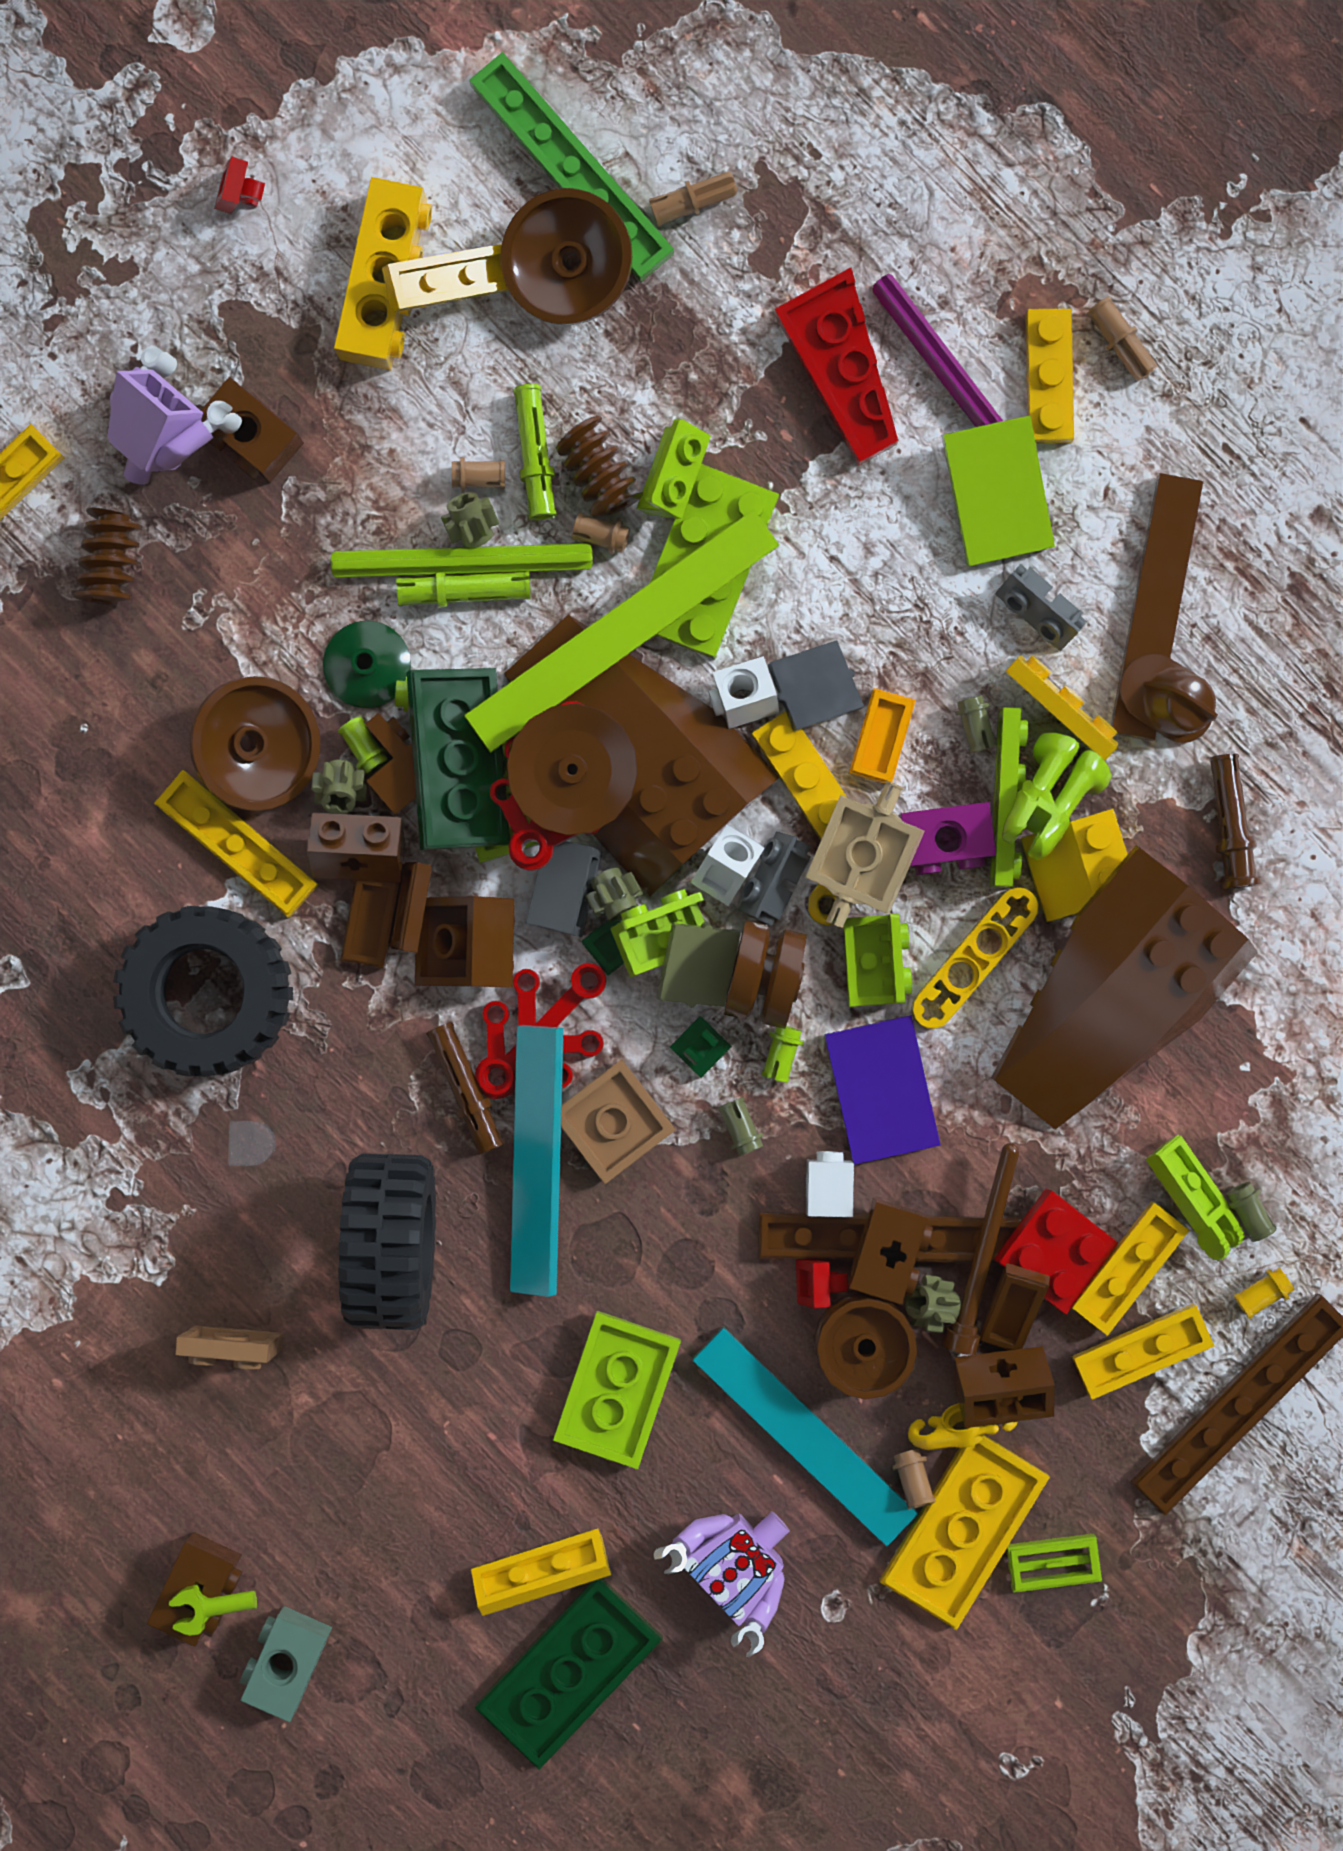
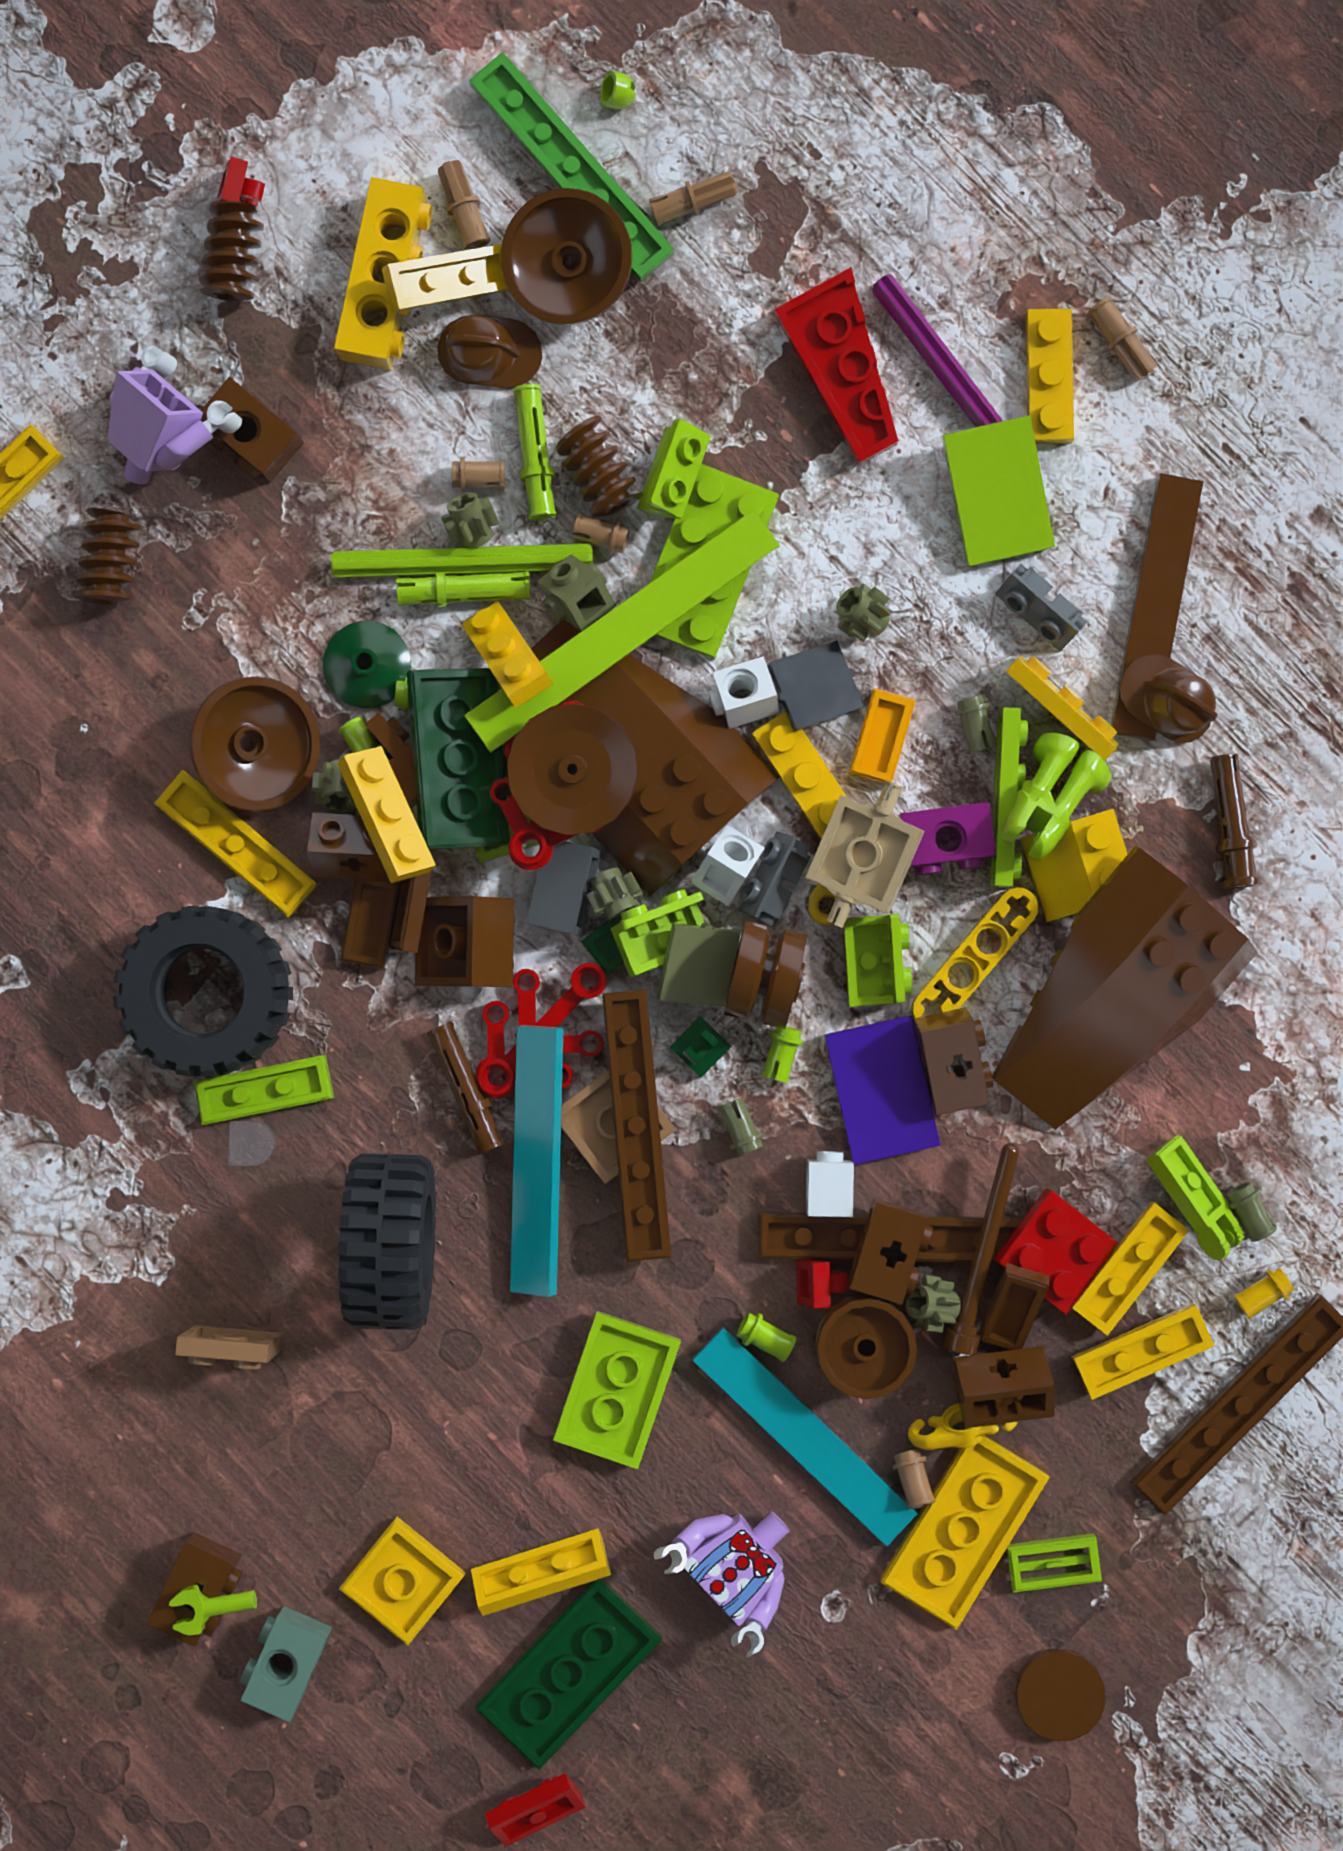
none -> lime tile [193,1055,334,1125]
none -> reddish brown piece [199,201,264,302]
none -> yellow plate [337,746,436,883]
none -> yellow tile [339,1516,466,1646]
none -> reddish brown piece [437,315,543,388]
none -> medium nougat axle [438,160,491,250]
none -> yellow plate [461,601,553,708]
none -> red plate [485,1773,586,1847]
none -> olive brick [537,554,616,632]
none -> lime hinge [600,70,636,109]
none -> reddish brown tile [602,989,672,1262]
none -> lime pin [736,1312,797,1362]
none -> olive gear [836,583,891,642]
none -> reddish brown brick [914,1007,993,1115]
none -> reddish brown tile [1015,1648,1106,1741]

